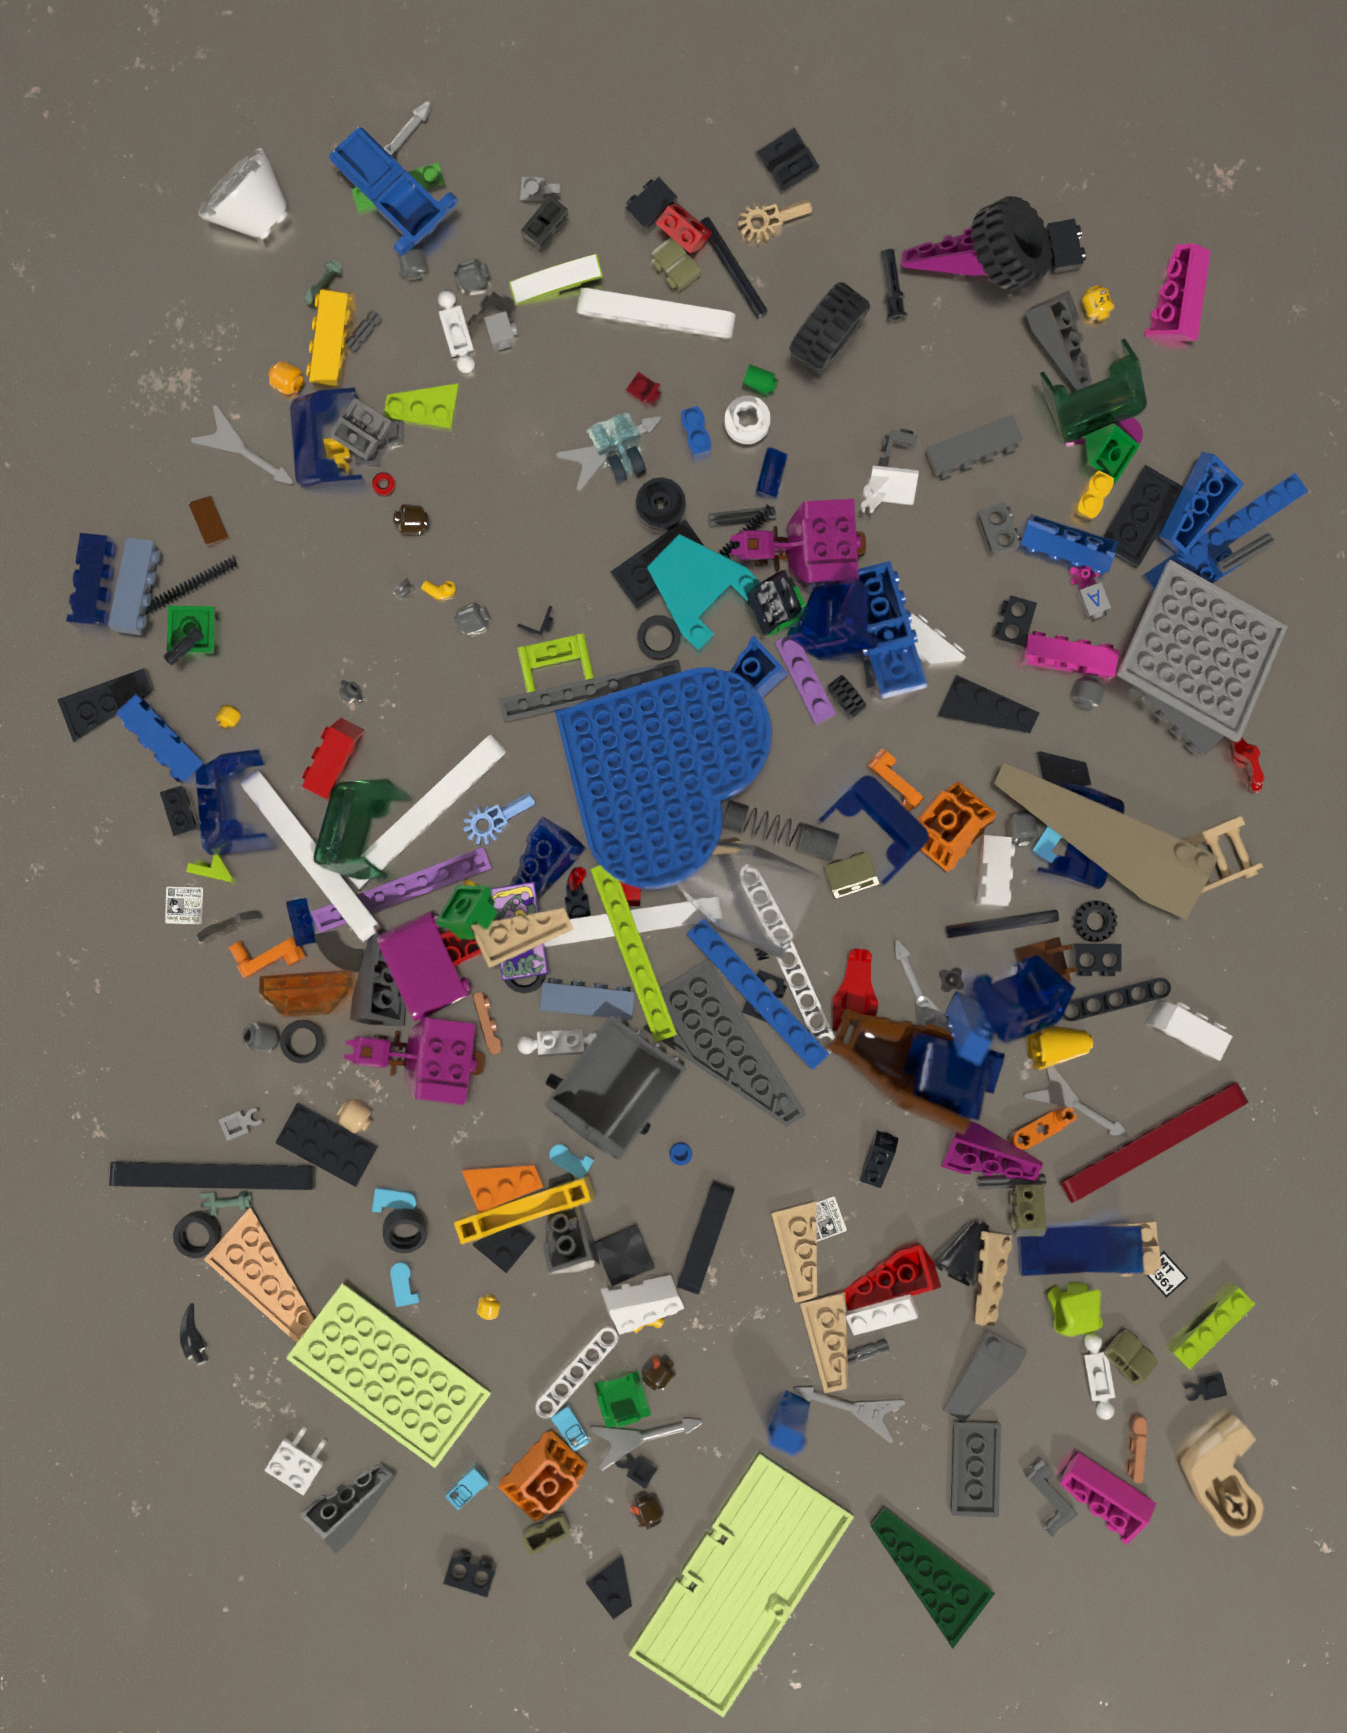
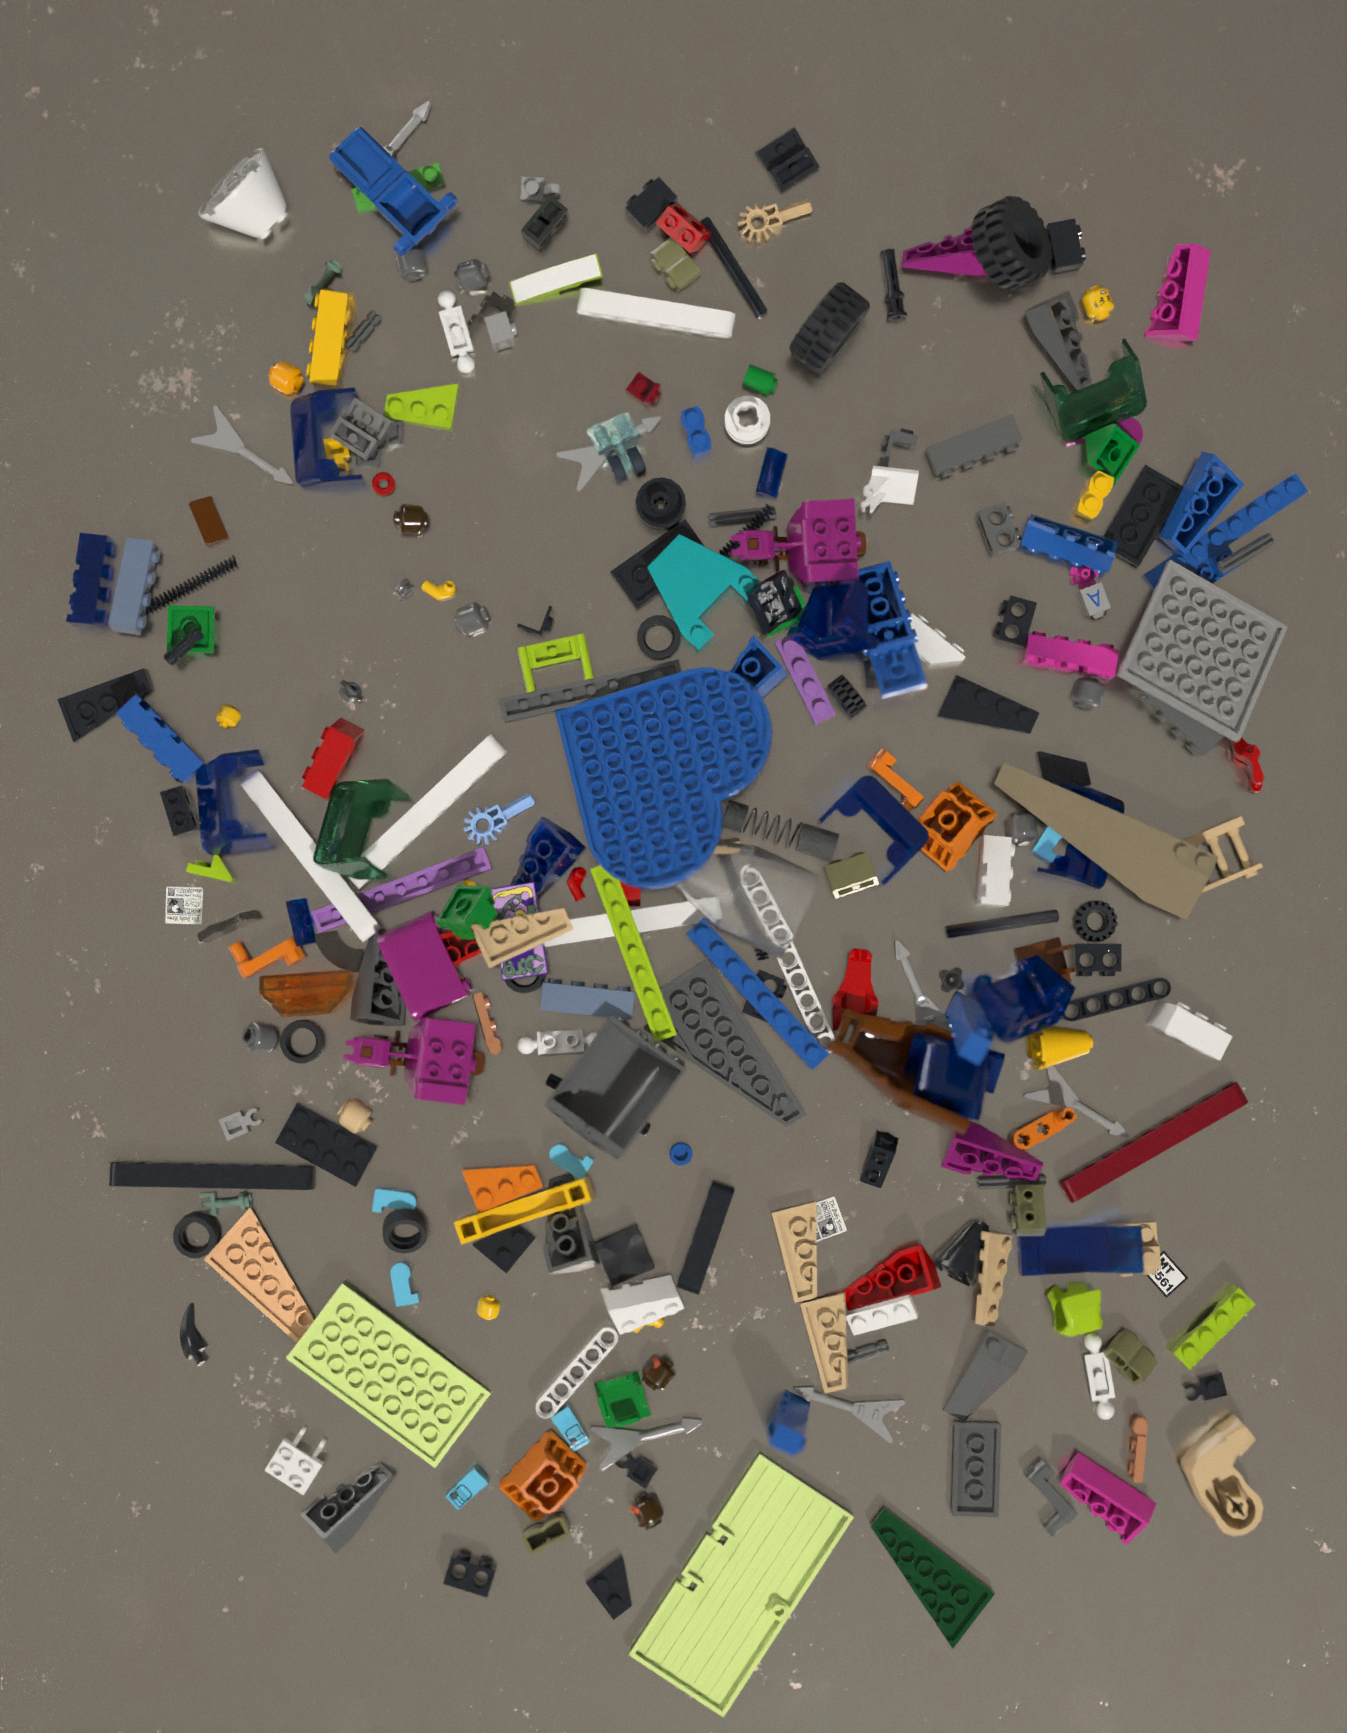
black plate [565,883,591,919] -> none

